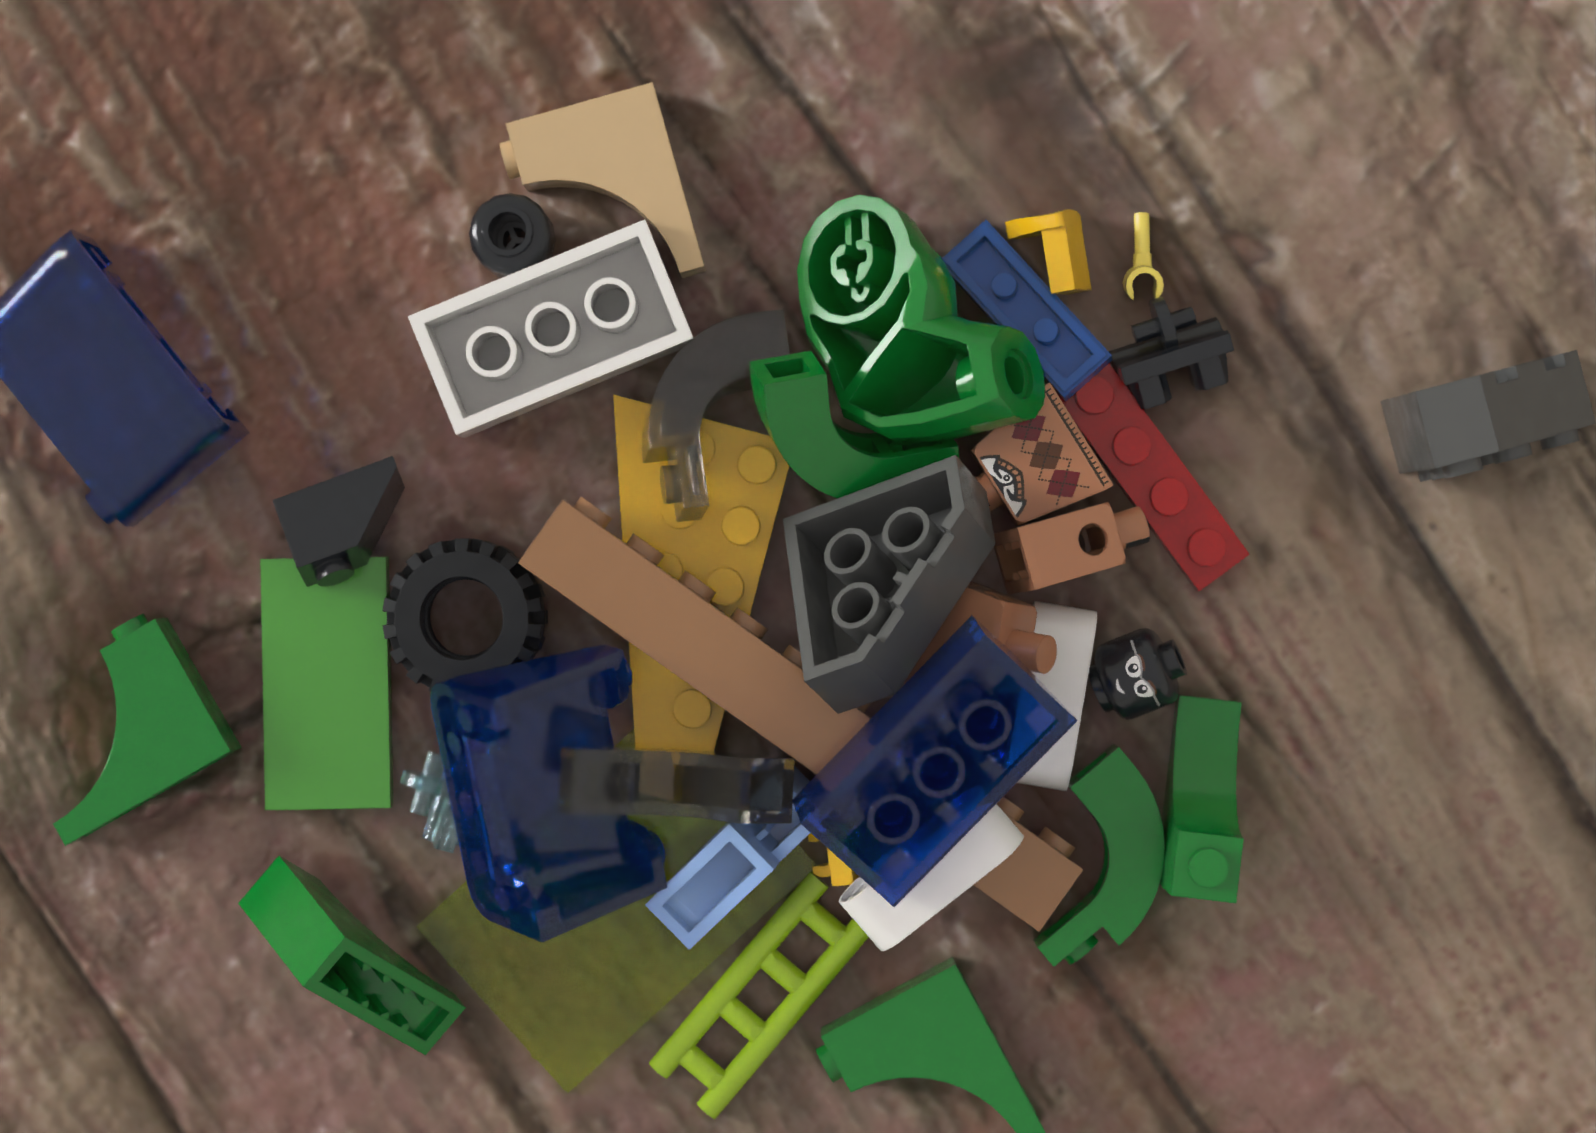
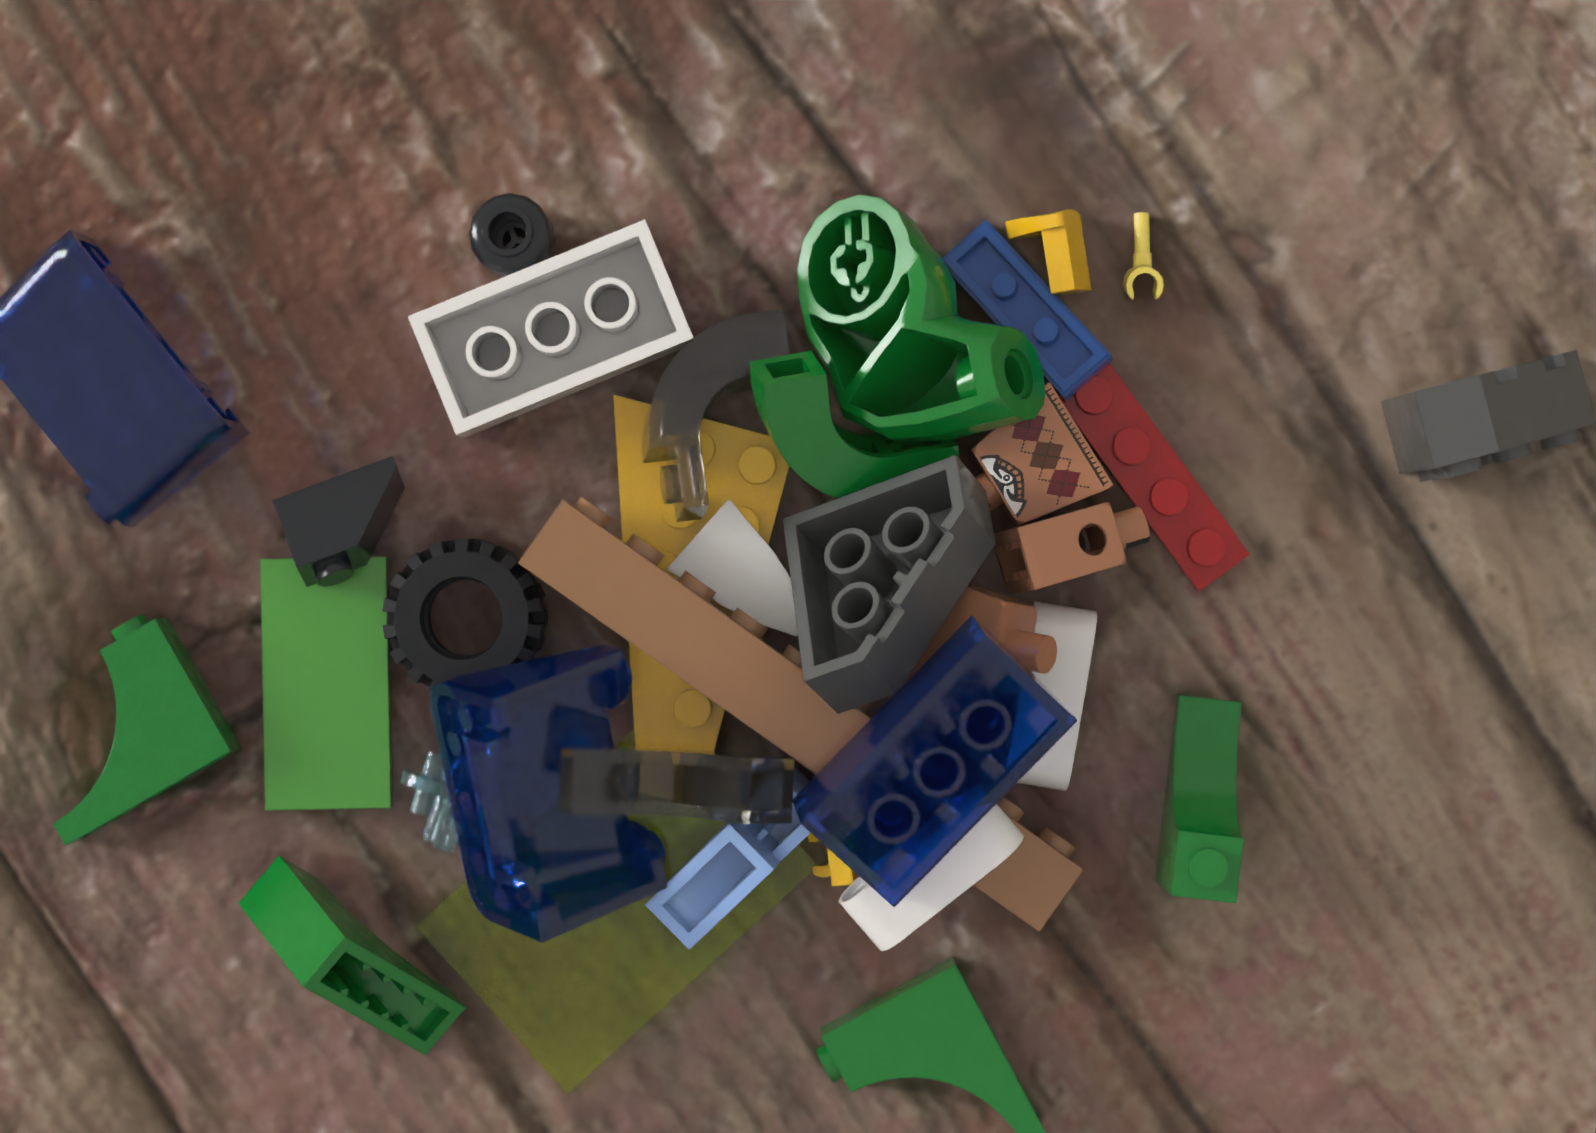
tan arch [499,82,706,278] -> none
lime bar [649,871,869,1119] -> none
green arch [1033,743,1165,967] -> none
black head [1088,628,1187,720] -> none
black hips [1108,297,1234,410] -> none
none -> white sticker [668,500,798,636]

